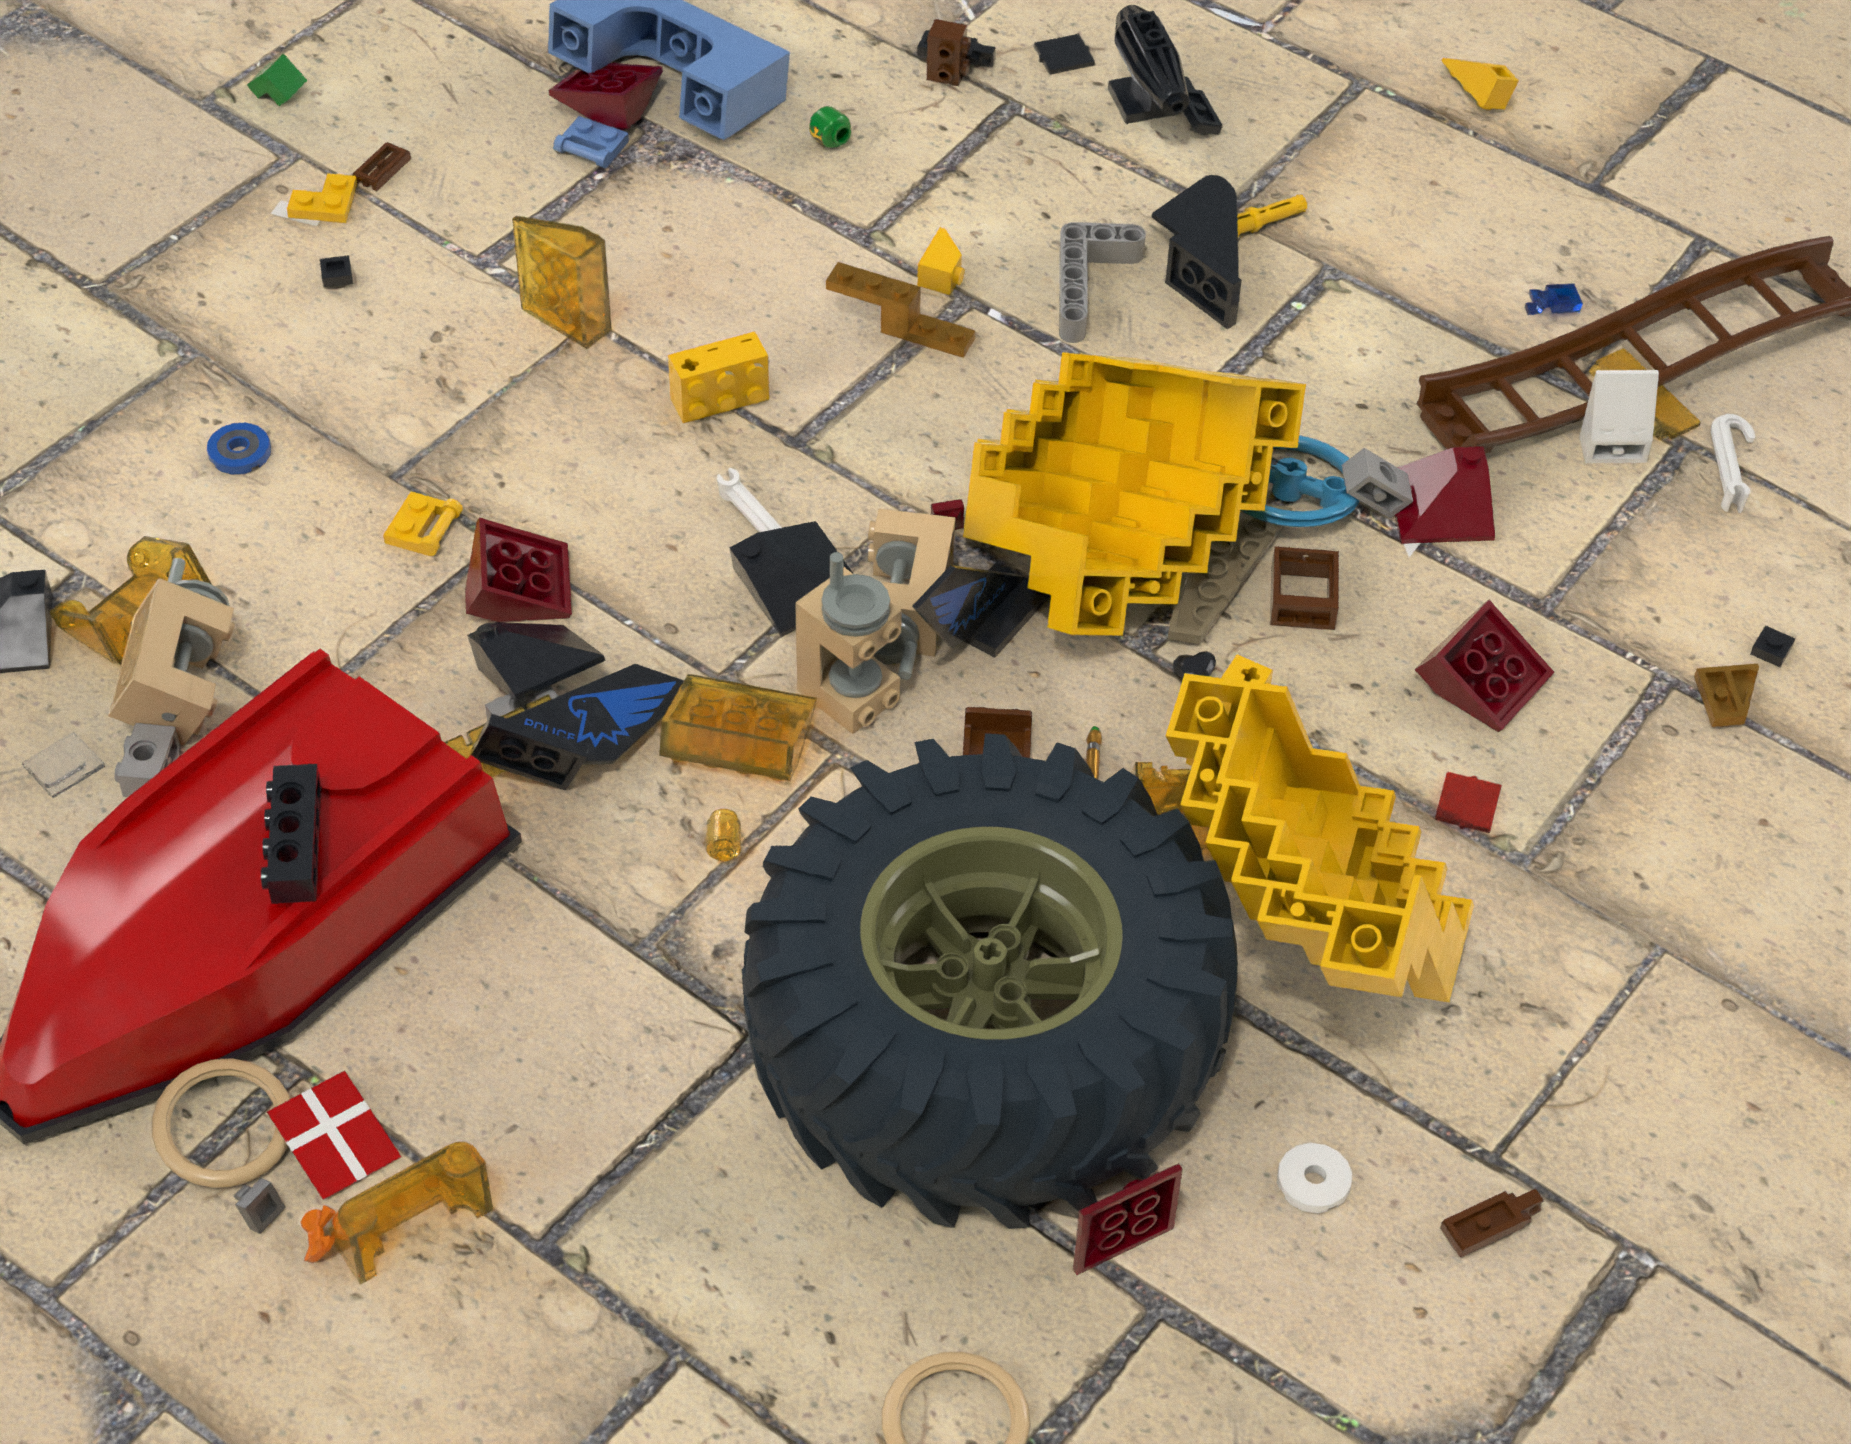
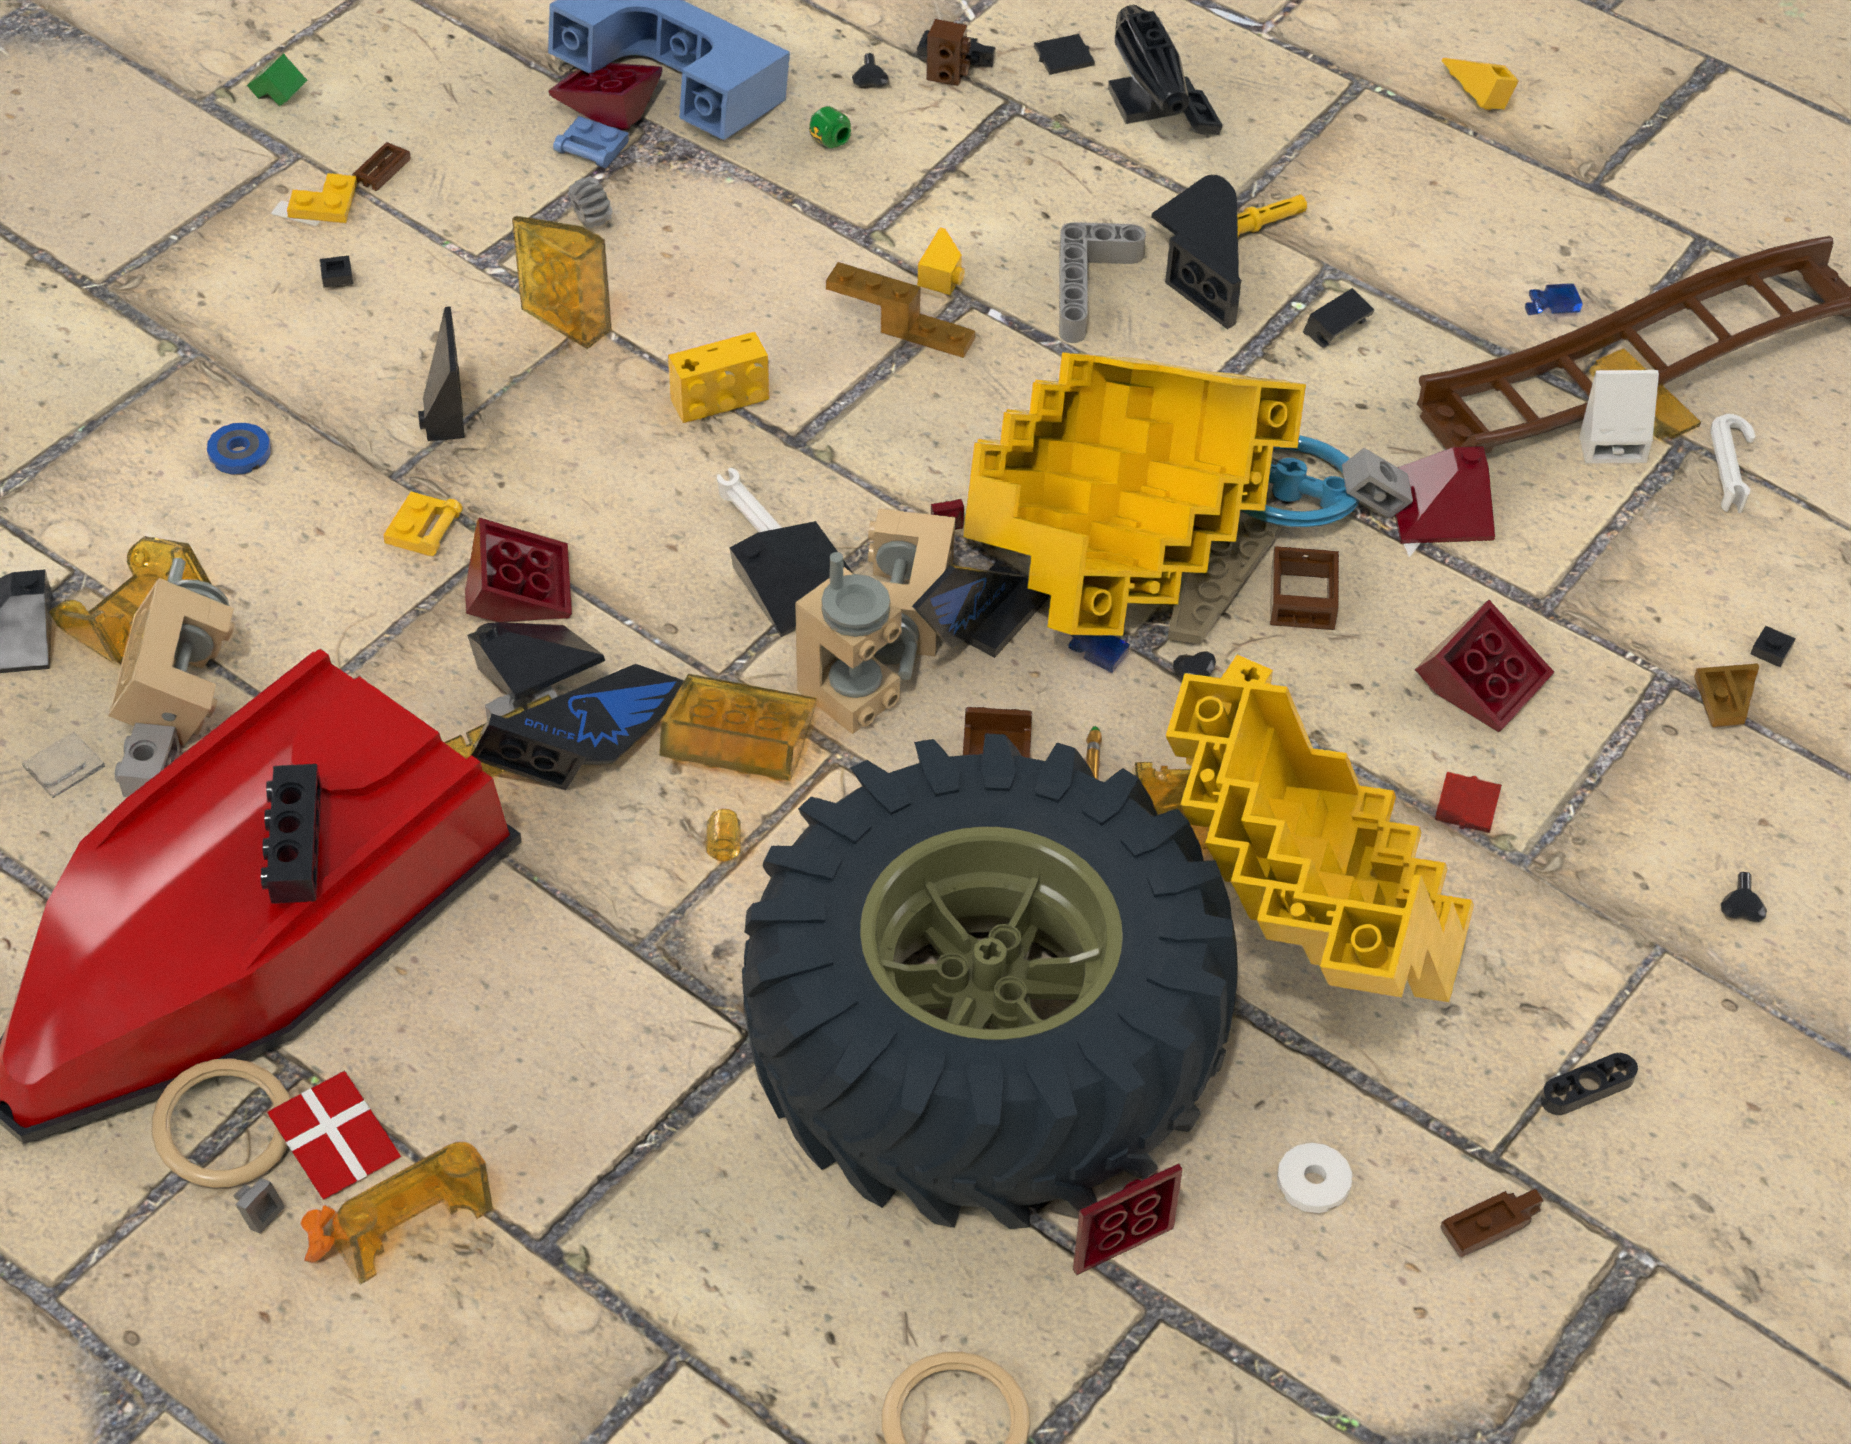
none -> black slope [418,306,465,442]
none -> light grey gear [568,176,612,228]
none -> black rock [852,53,889,87]
none -> clear blue plate [1068,635,1130,673]
none -> black hinge [1303,288,1375,348]
none -> black beam [1540,1053,1638,1115]
none -> black rock [1721,872,1767,922]

